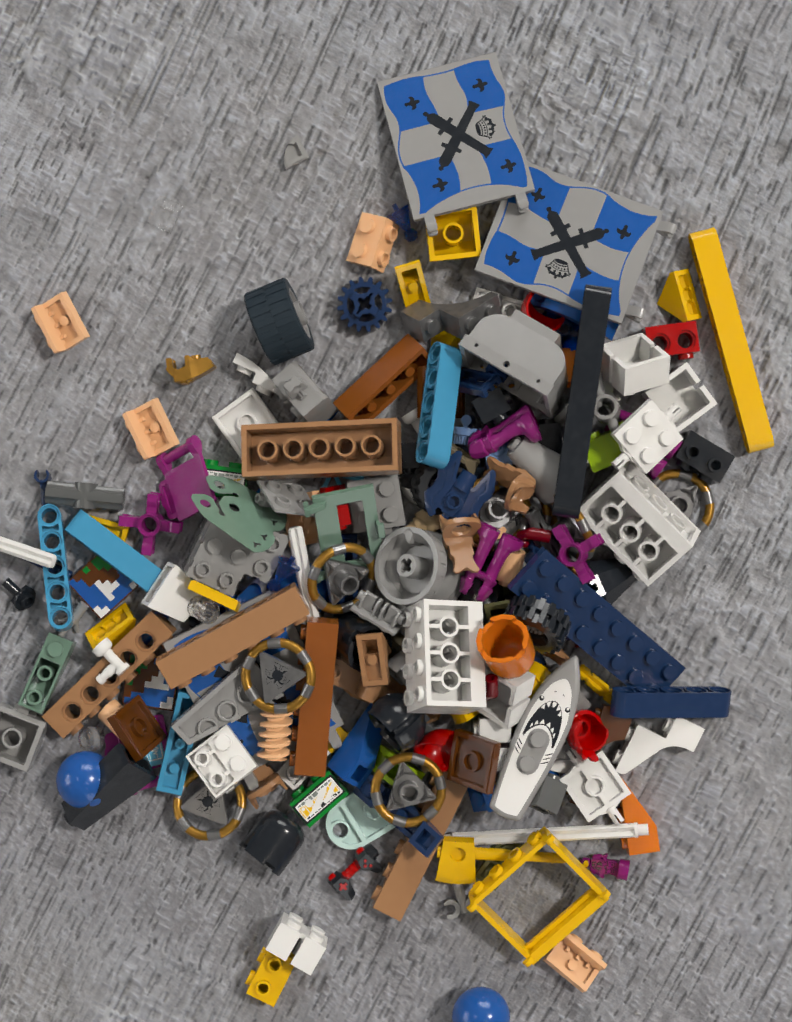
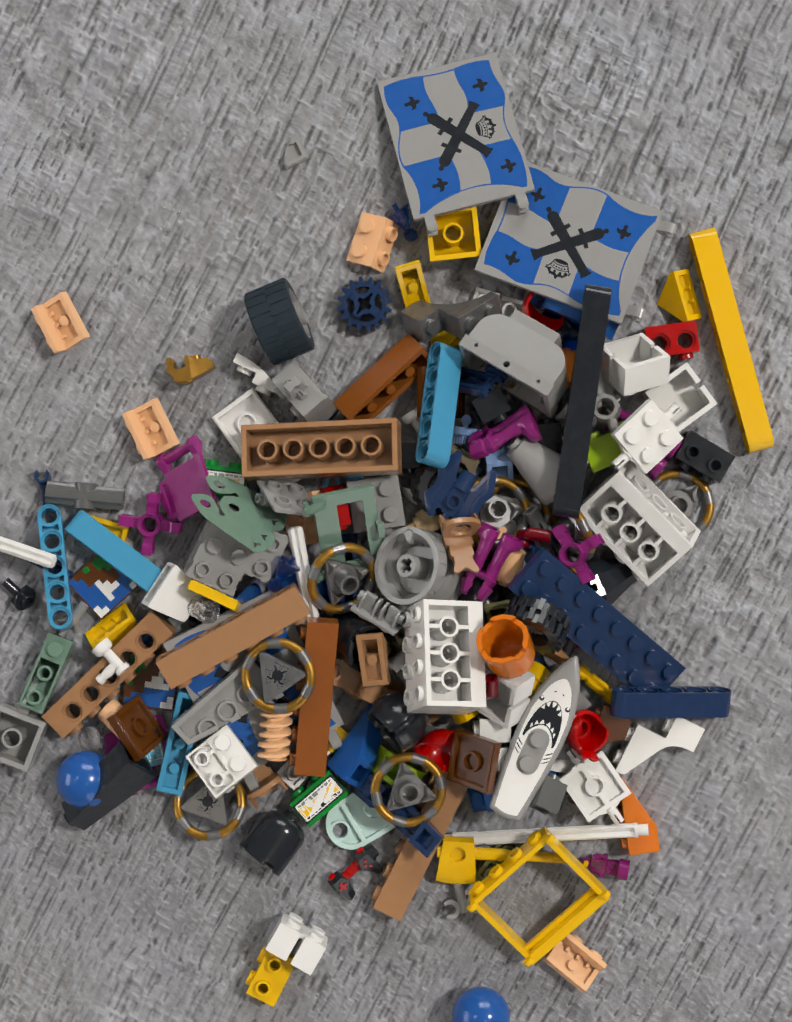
medium nougat hair [483,456,536,514] -> none

